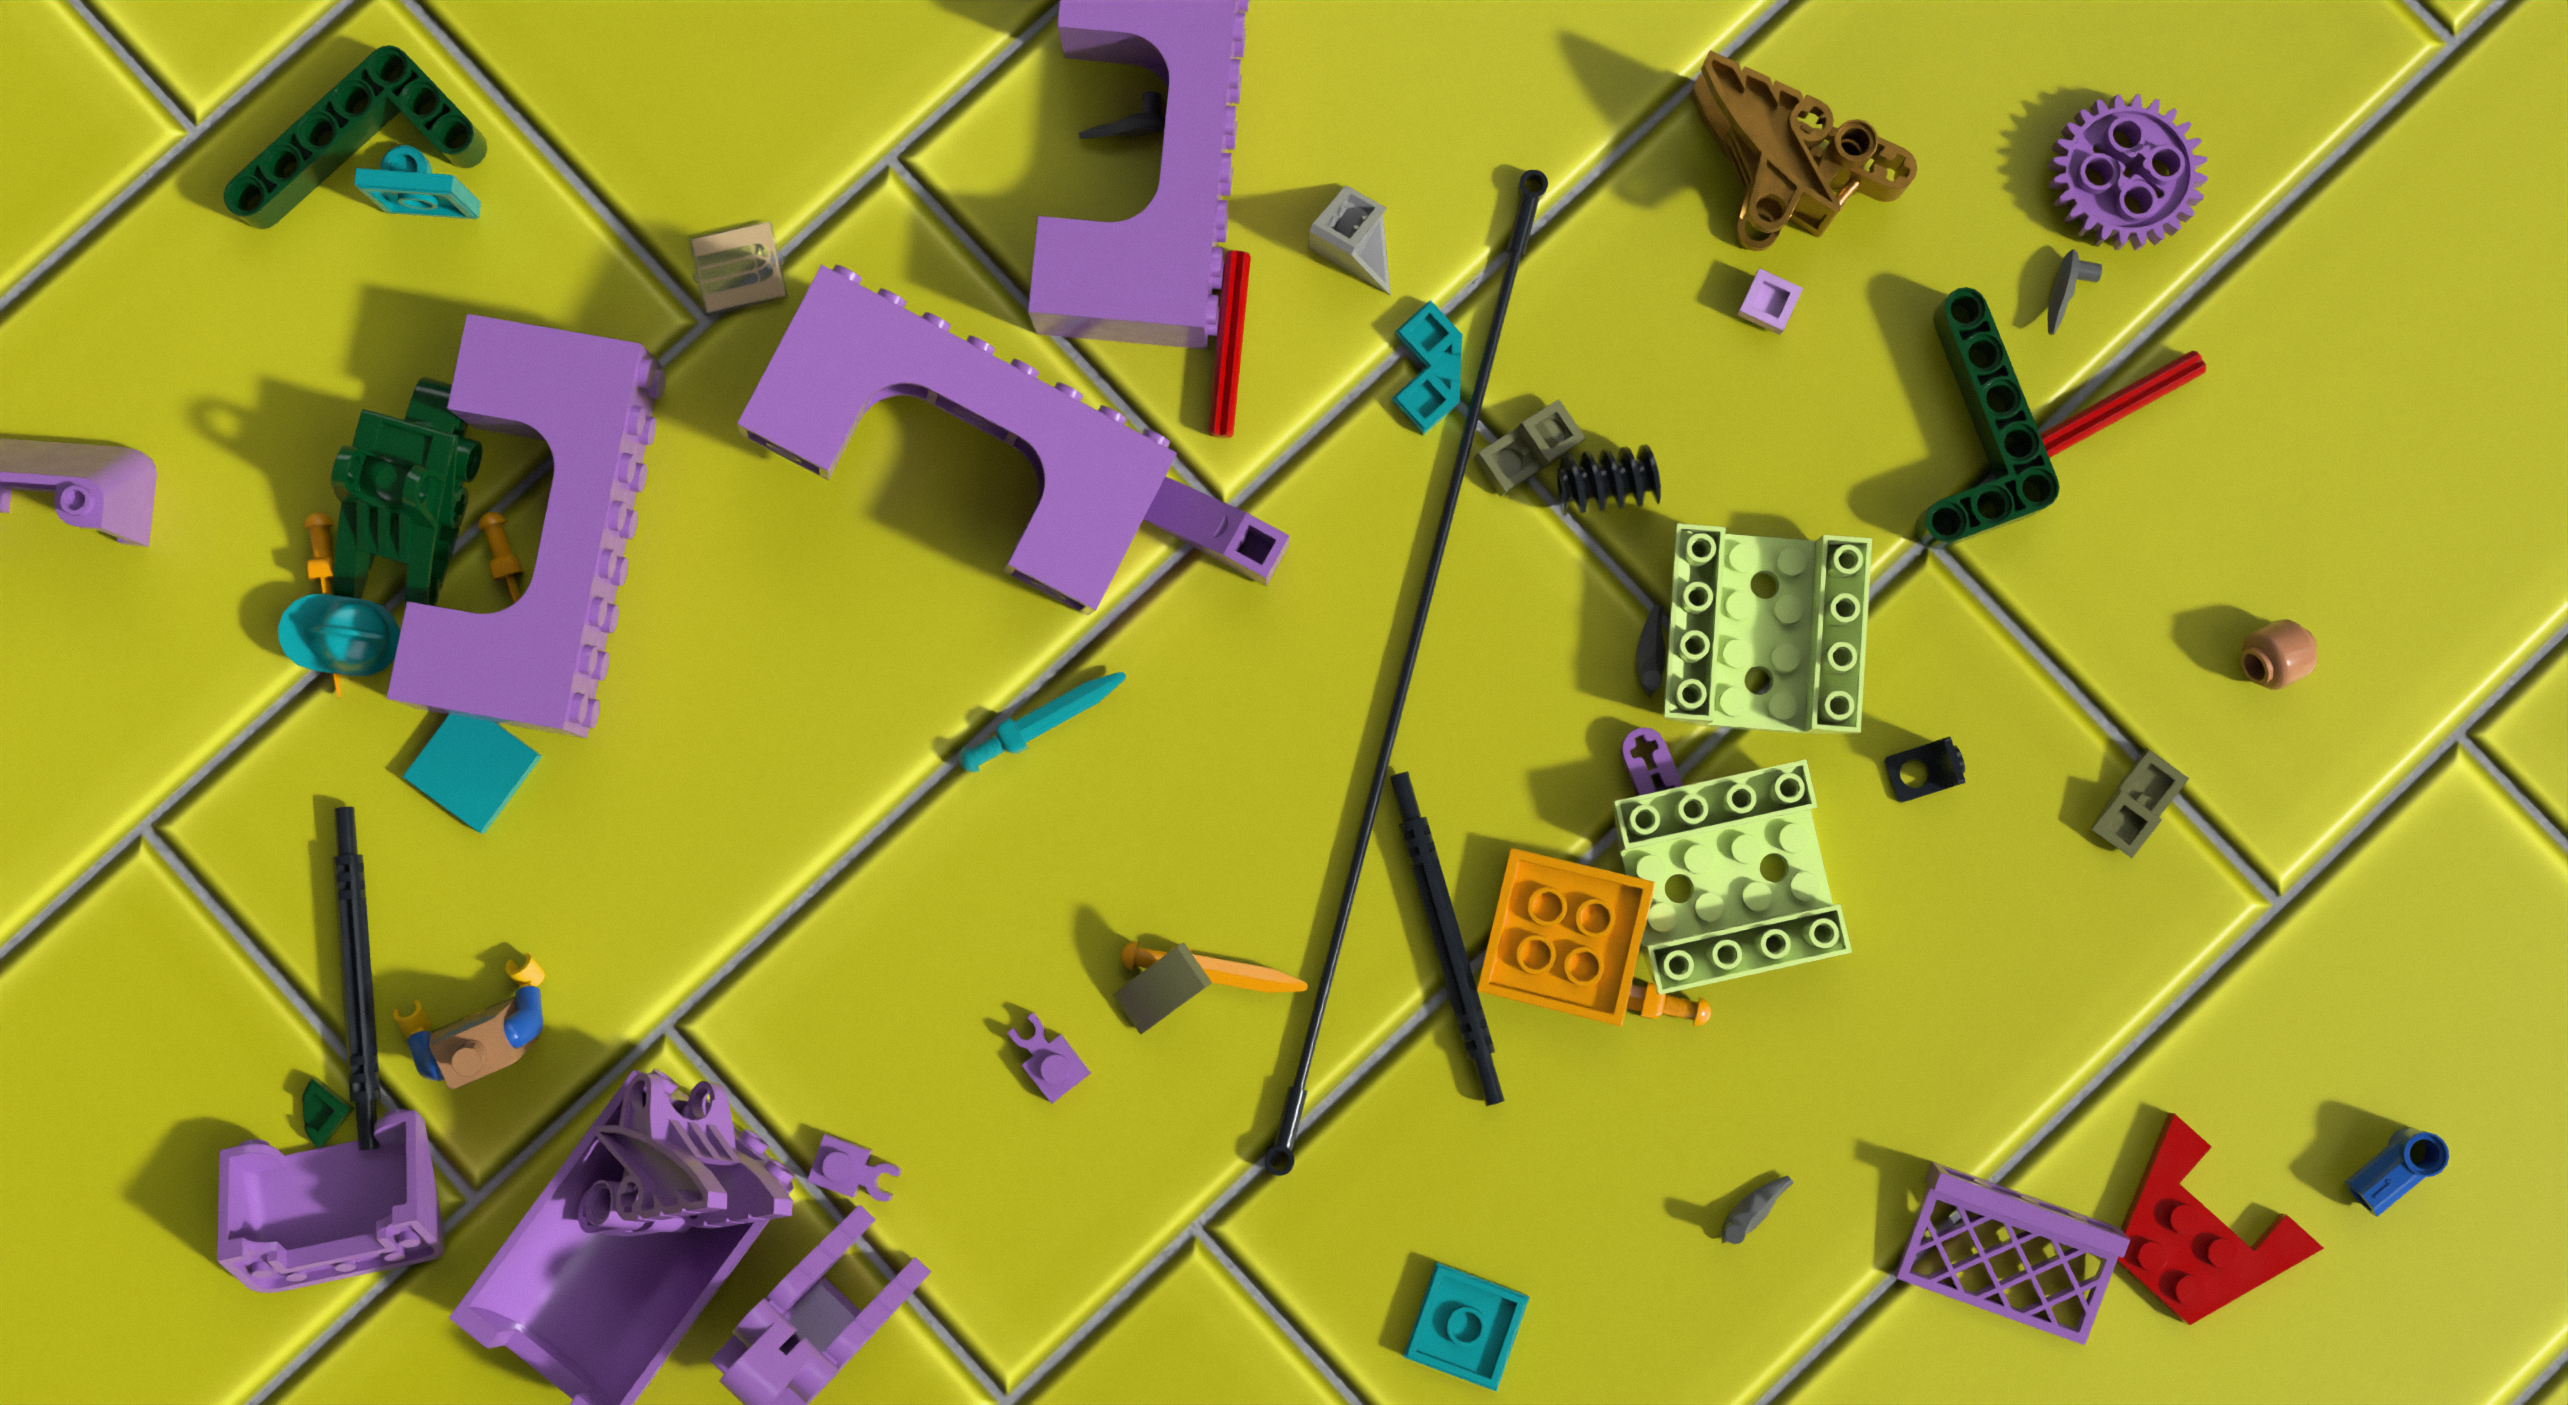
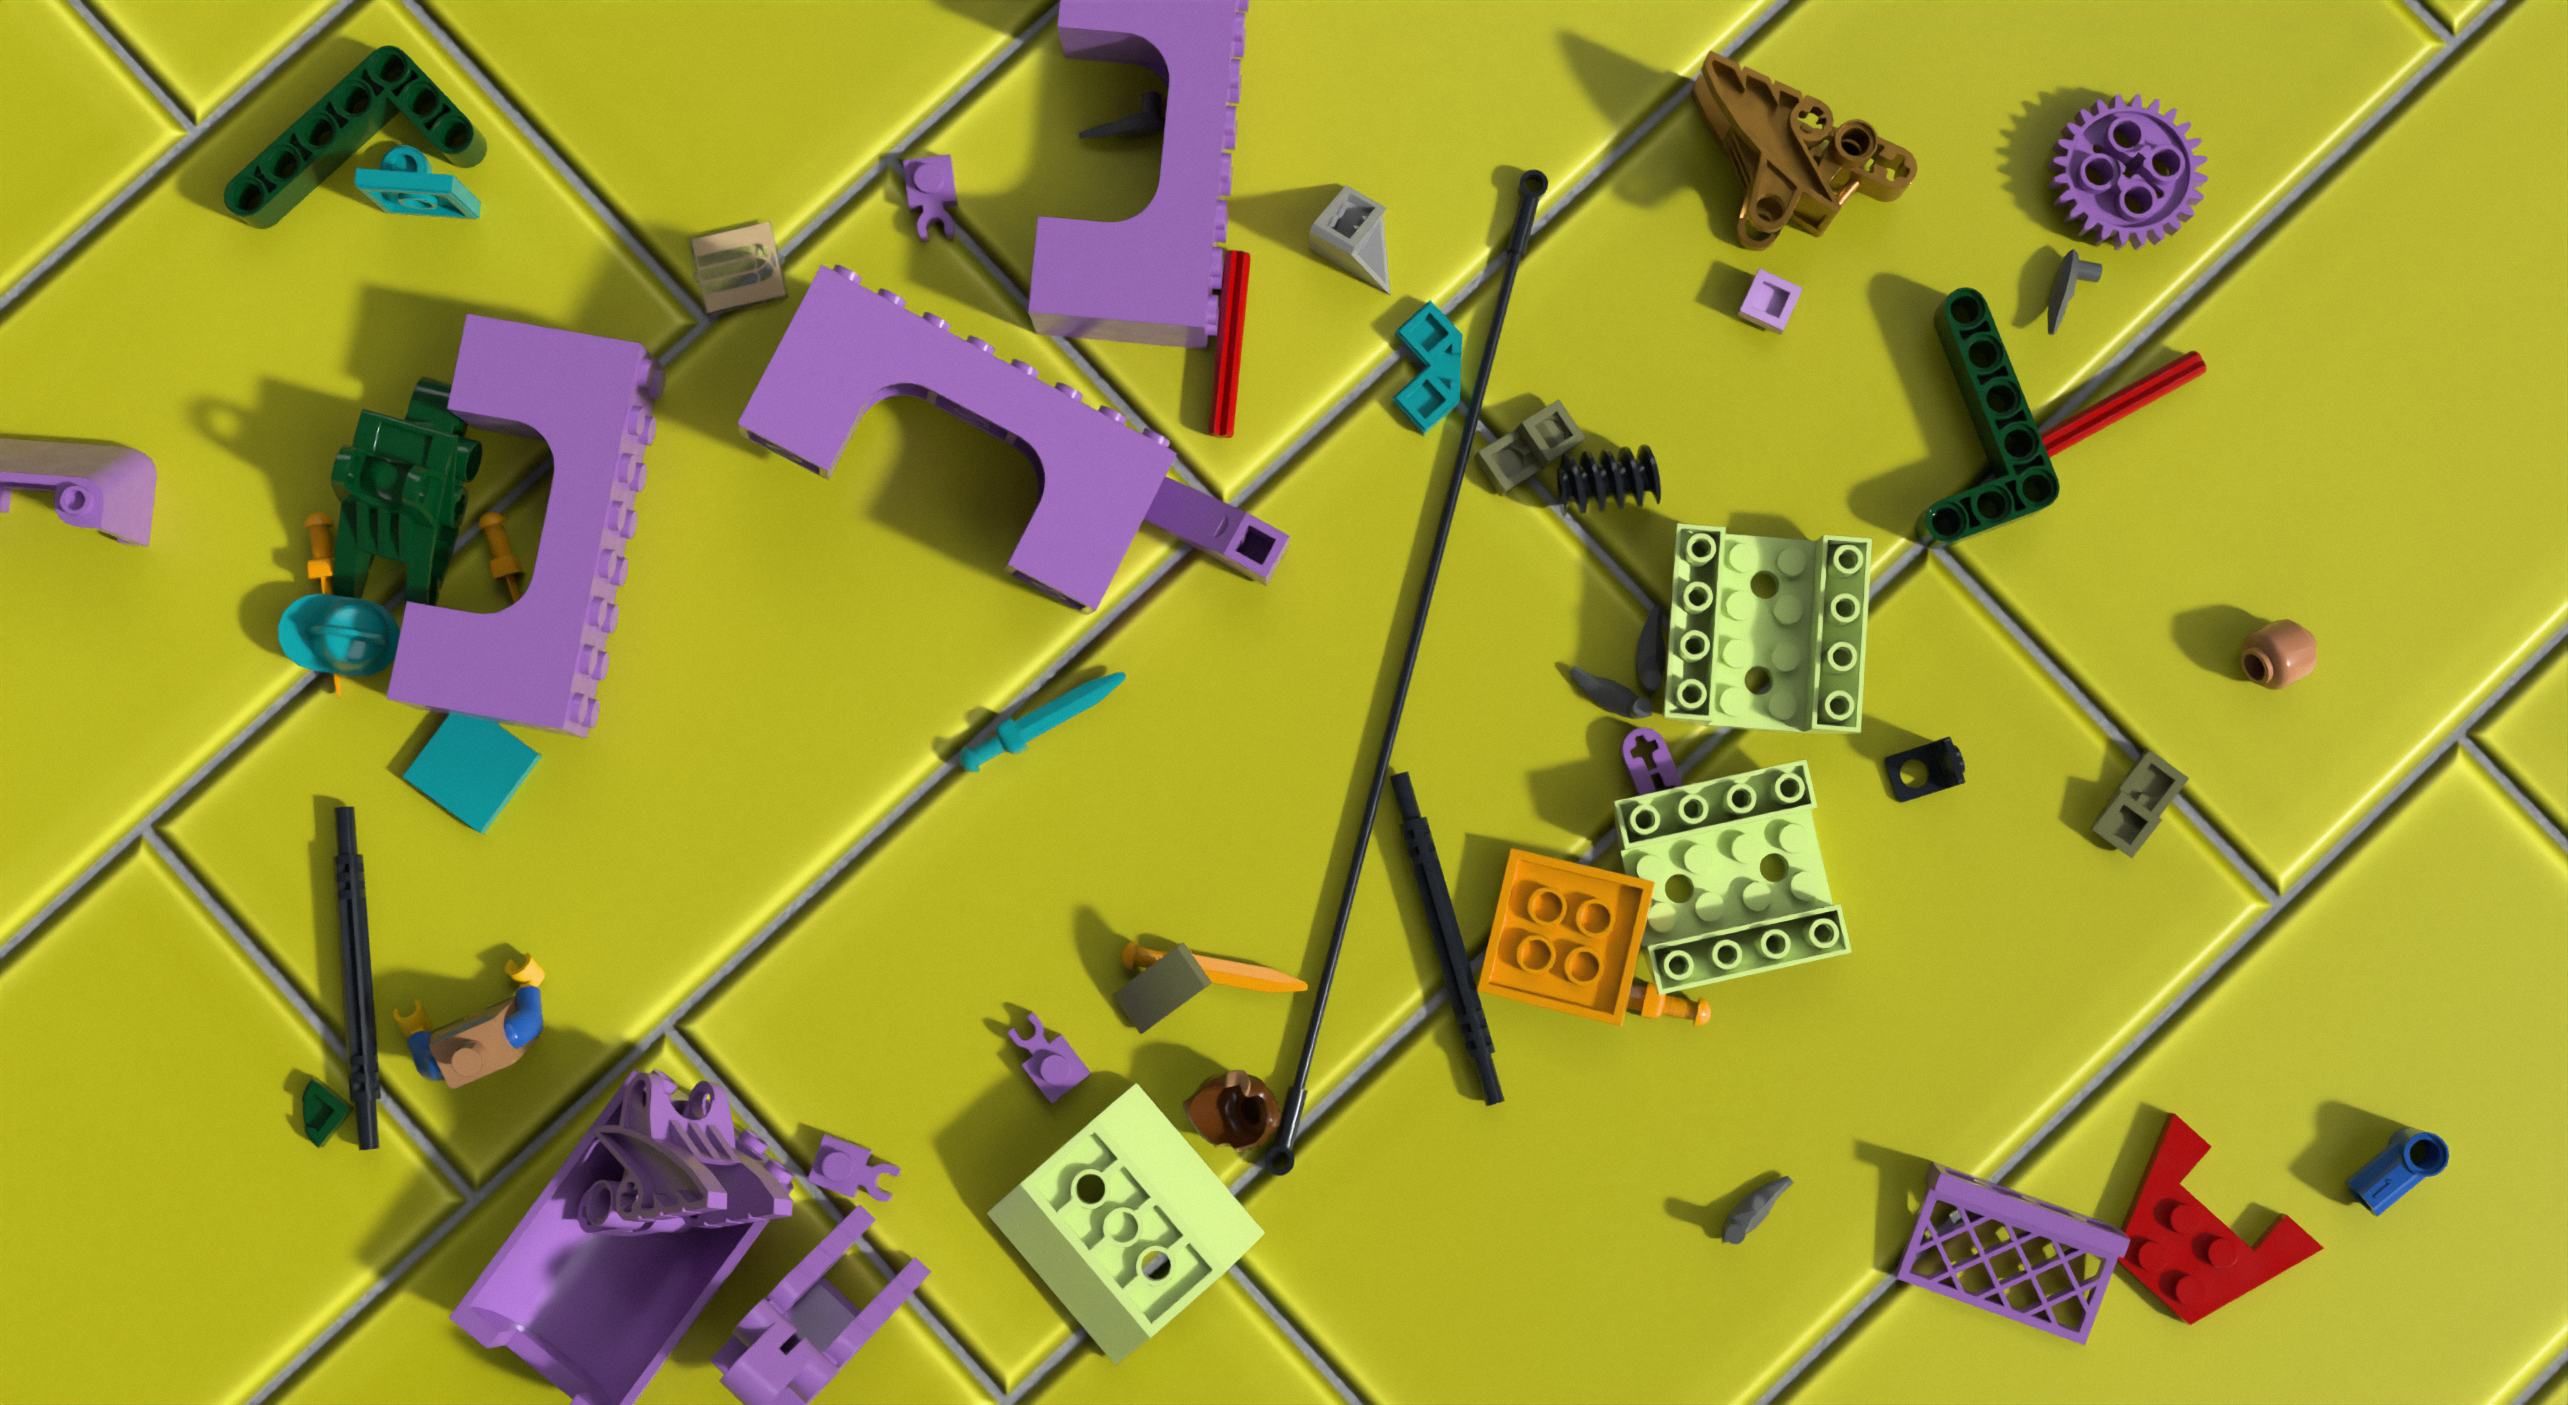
medium lavender windscreen [217,1109,445,1293] -> none
teal tile [1403,1261,1530,1392] -> none
none -> medium lavender plate [903,154,958,243]
none -> yellowish green slope [987,1083,1265,1365]
none -> reddish brown hair [1183,1070,1281,1153]
none -> dark grey bar [1570,665,1652,719]

